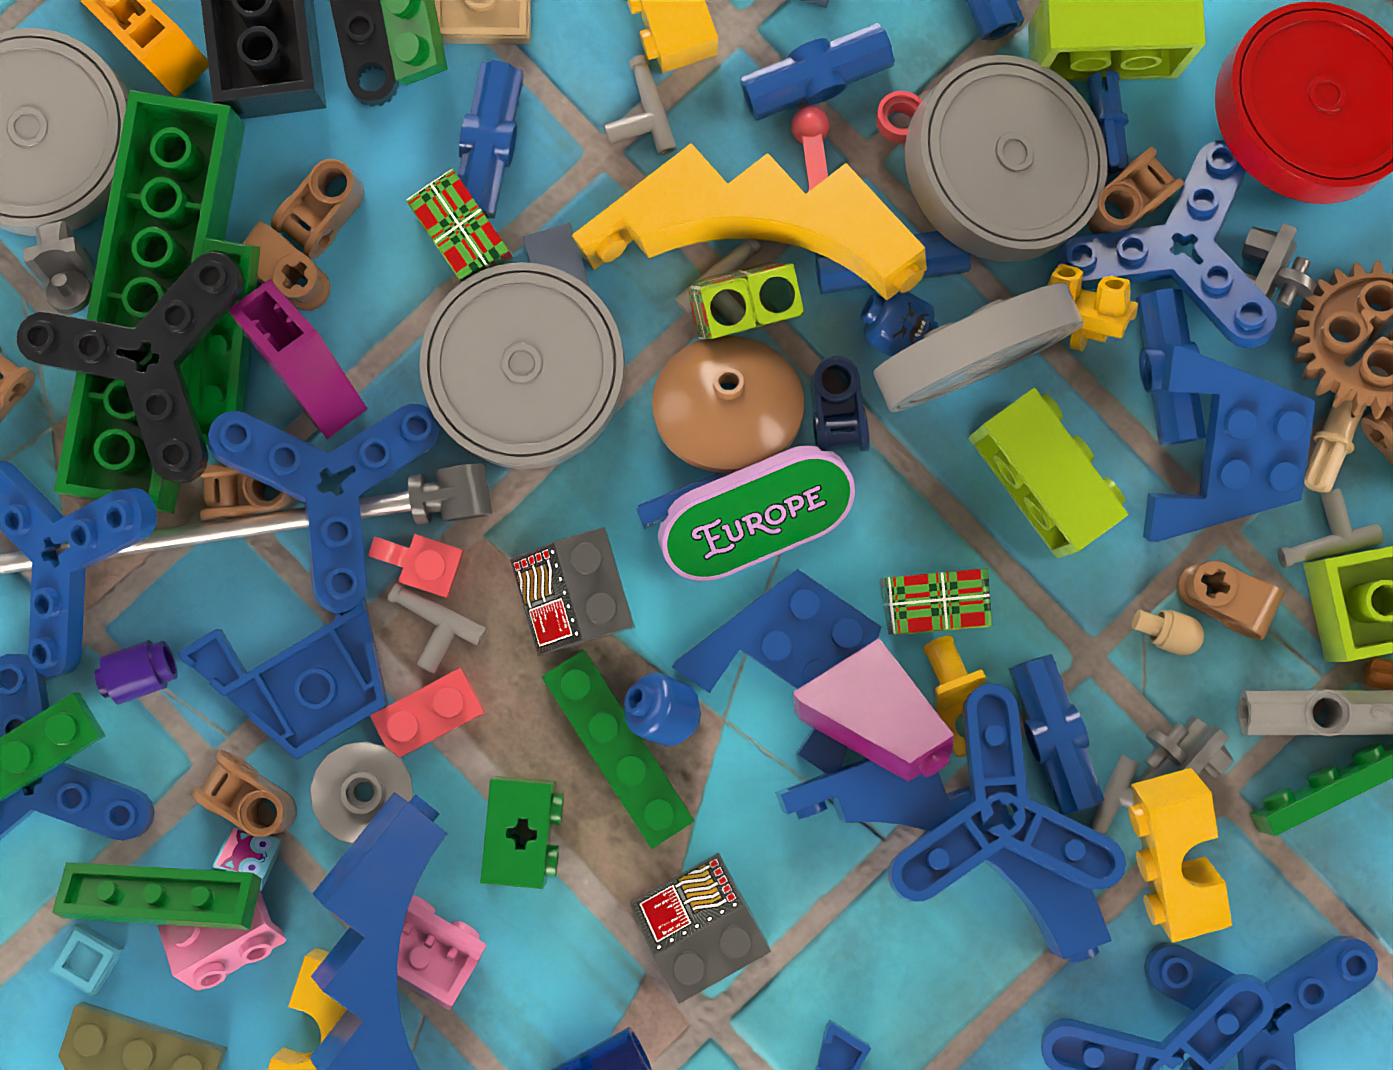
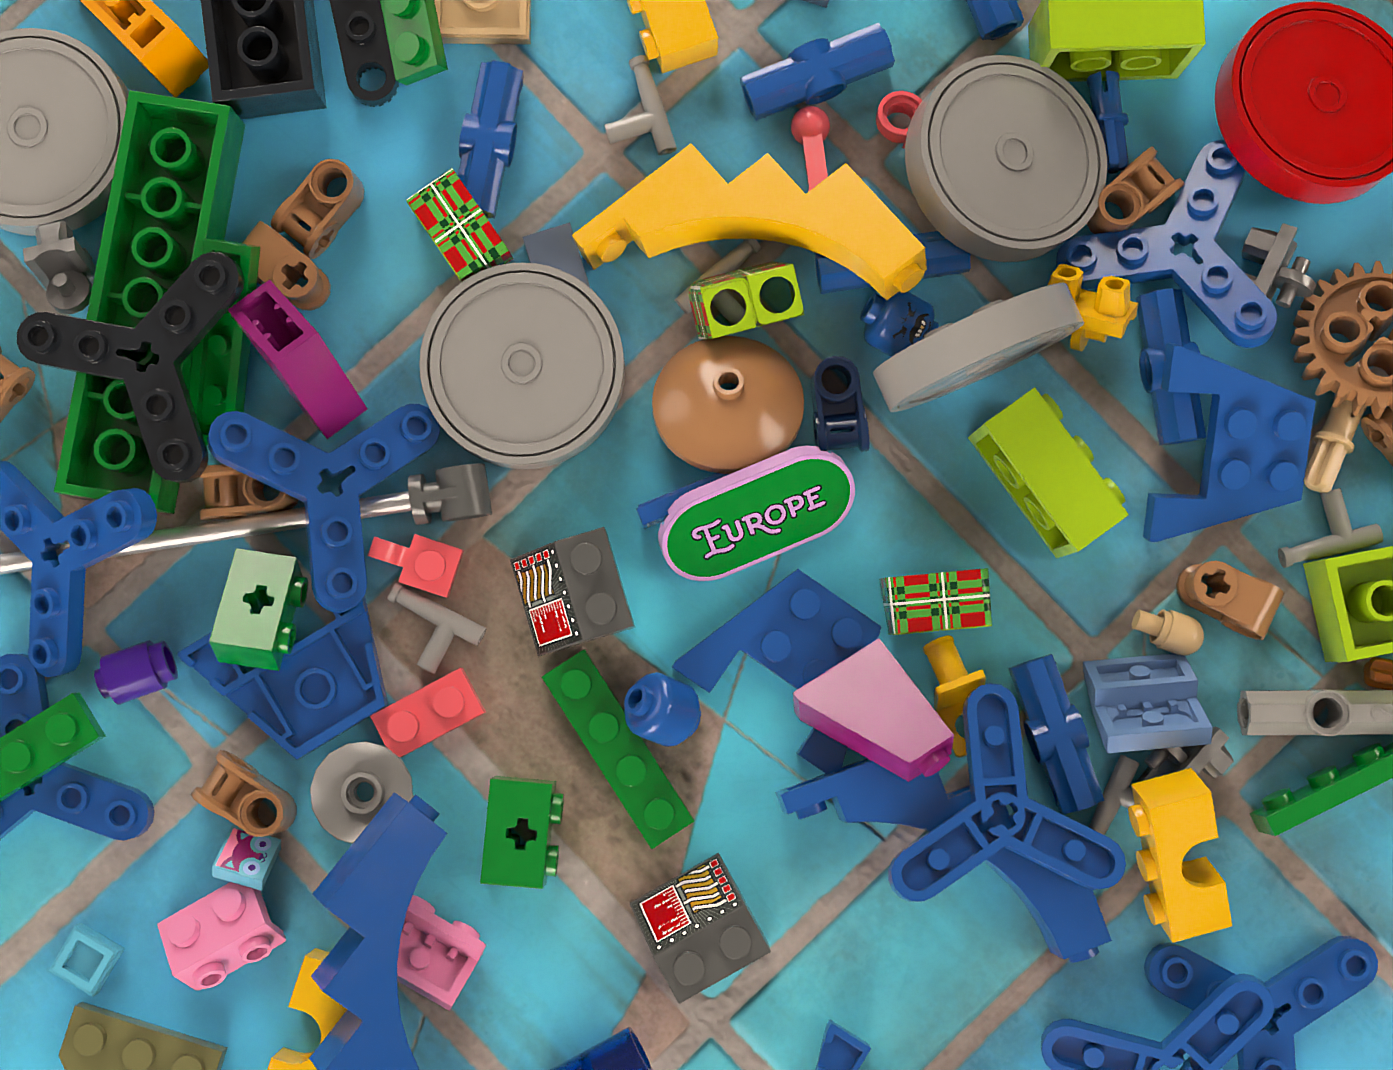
green plate [52,862,262,930] -> none
none -> brick [209,548,308,671]
none -> medium blue slope [1083,653,1213,753]

